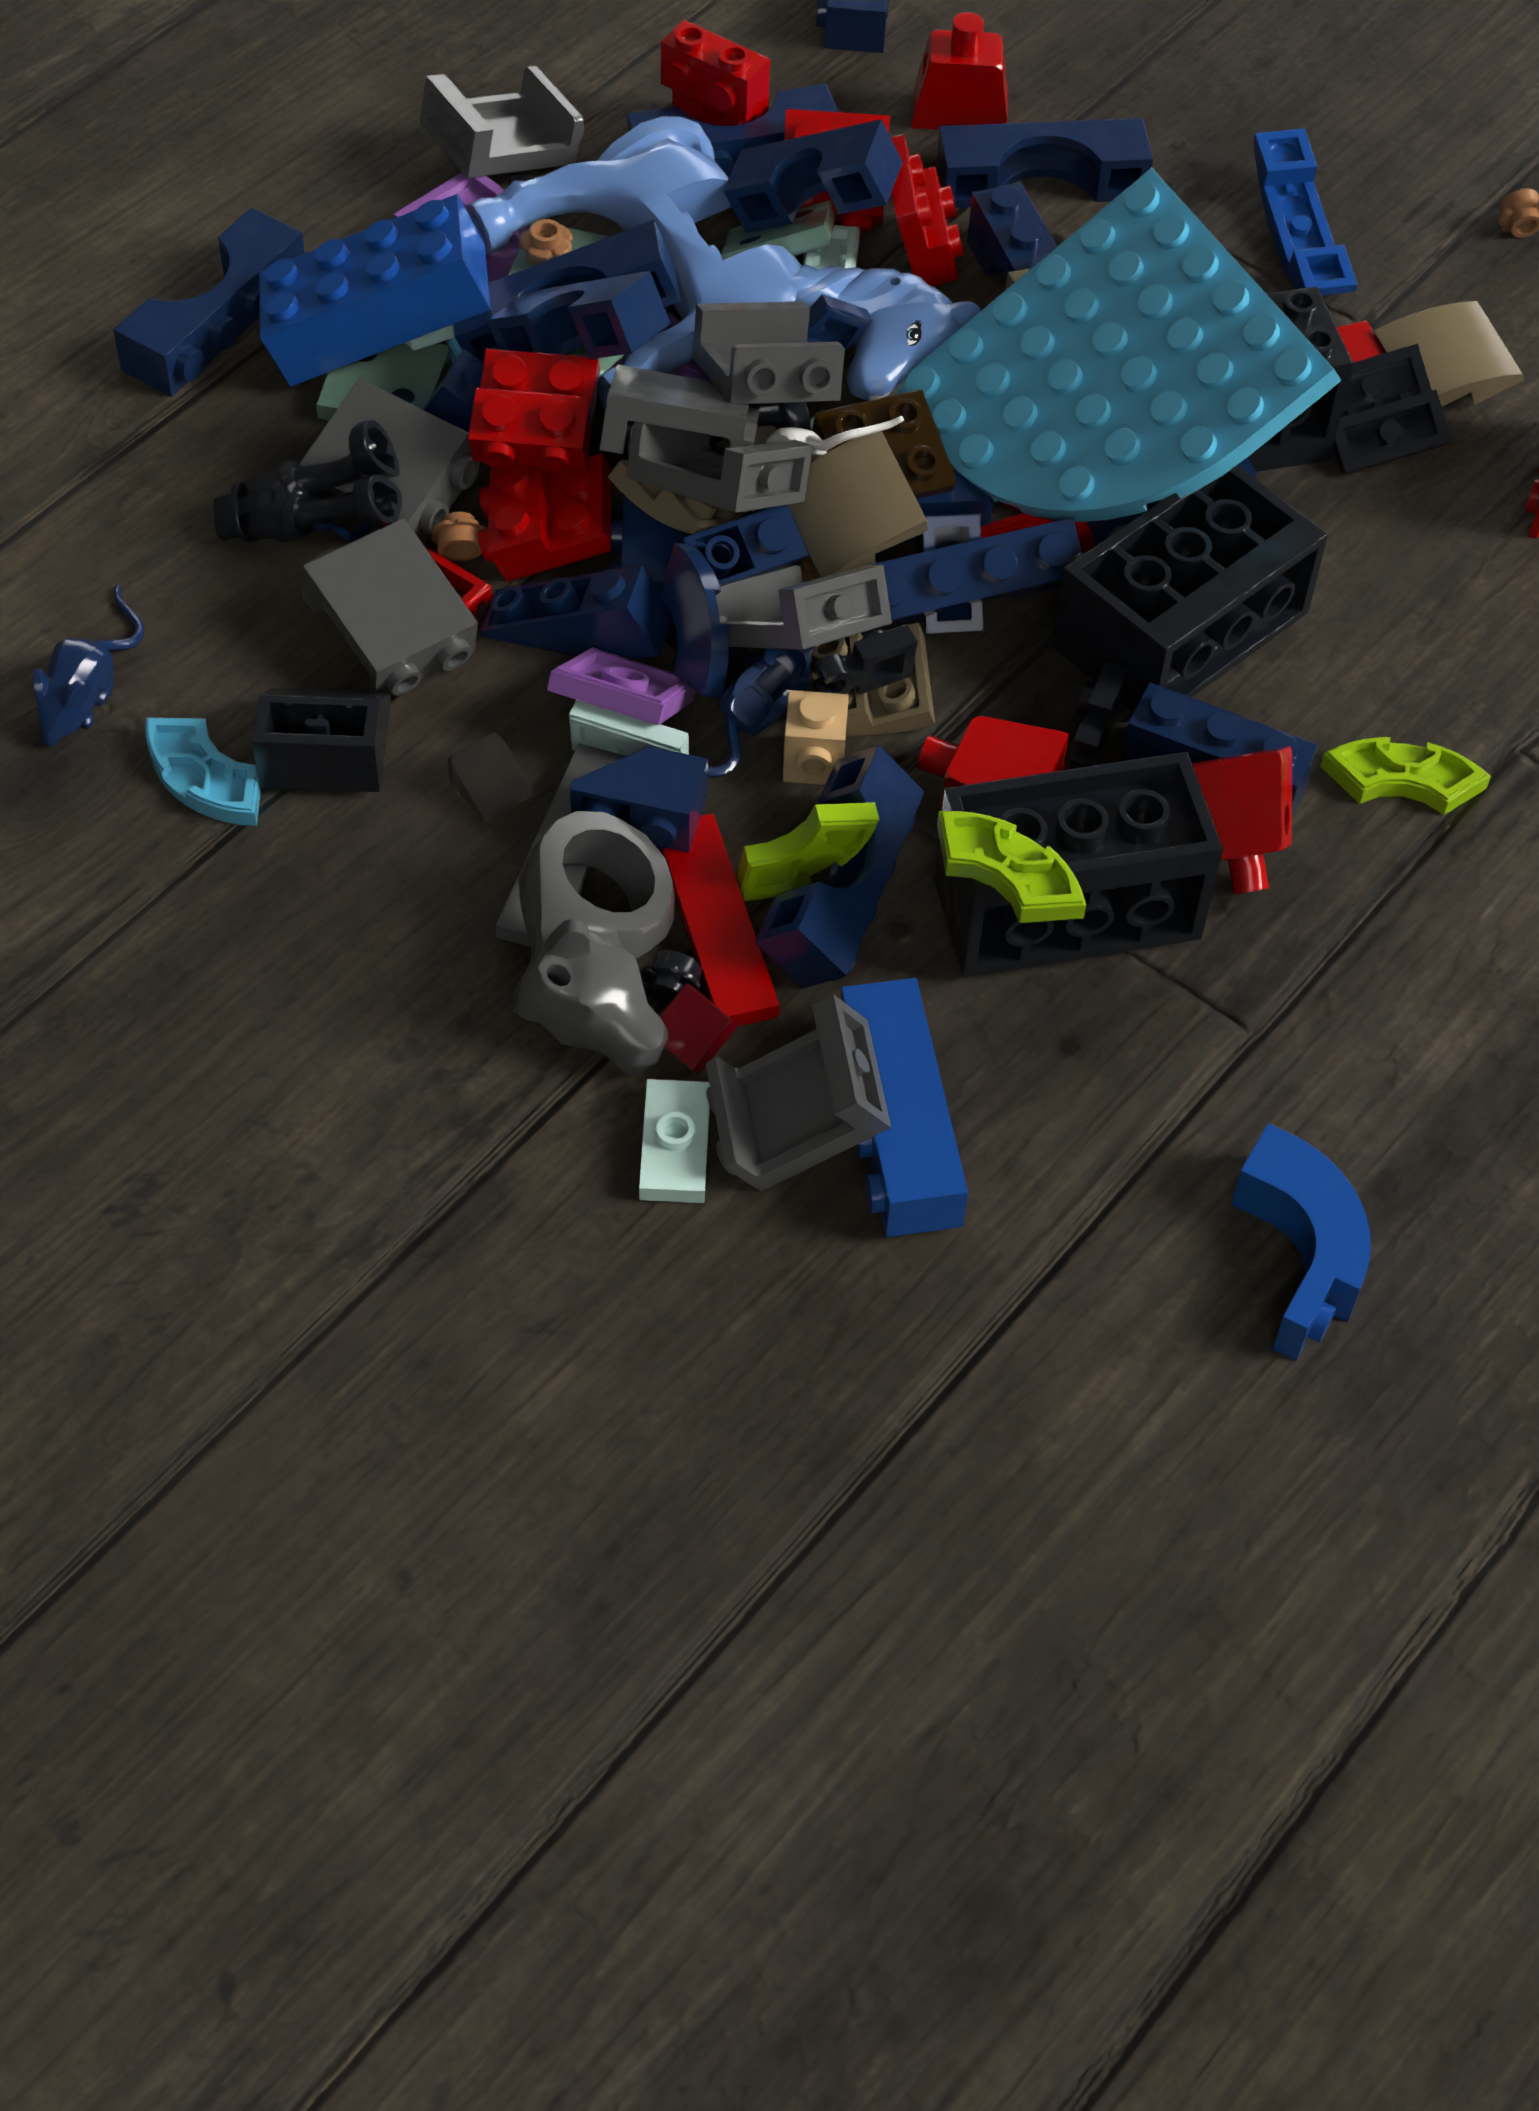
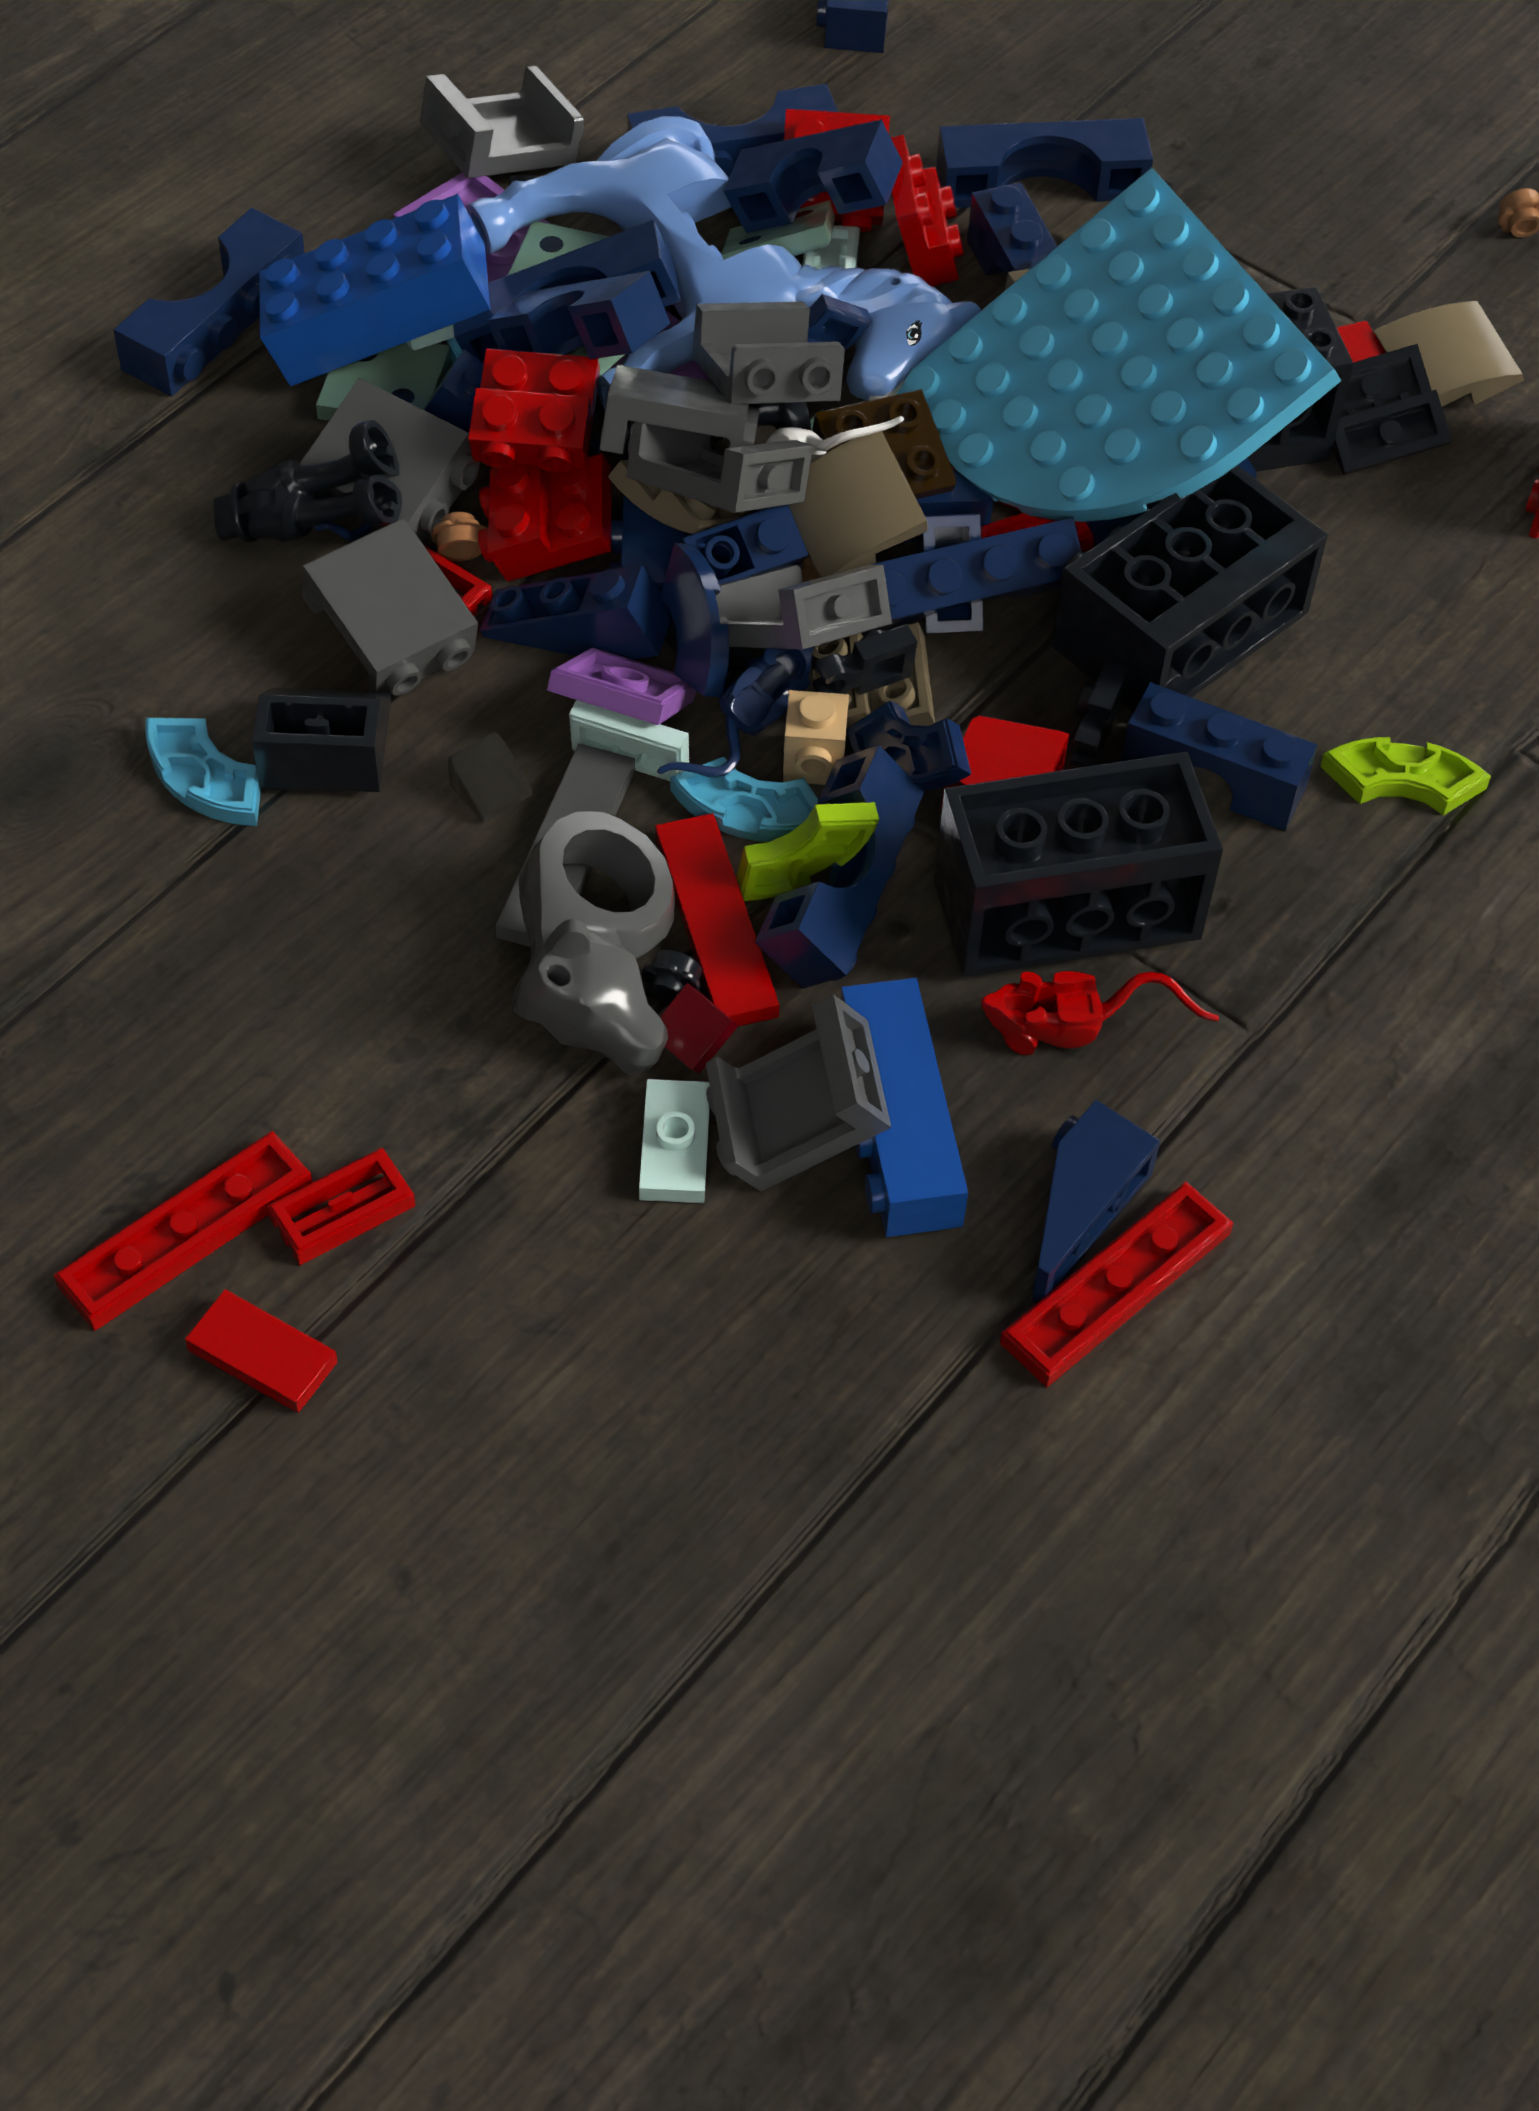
dark blue animal [33,585,144,746] -> none
medium nougat plate [520,219,573,266] -> none
dark blue slope [570,746,708,852] -> none
red plate [661,20,770,126] -> none
red torso [911,12,1008,130] -> none
lime tile [937,811,1086,923] -> none
red torso [1192,746,1292,894] -> none
blue arch [1231,1123,1371,1361] -> none
blue slope [1253,128,1358,295] -> none
none -> red tile [53,1131,312,1331]
none -> red tile [185,1289,338,1414]
none -> red tile [267,1147,416,1266]
none -> medium azure tile [670,757,818,842]
none -> dark blue tile [846,700,971,790]
none -> red animal [981,971,1219,1055]
none -> red tile [999,1181,1233,1388]
none -> dark blue slope [1032,1099,1161,1303]

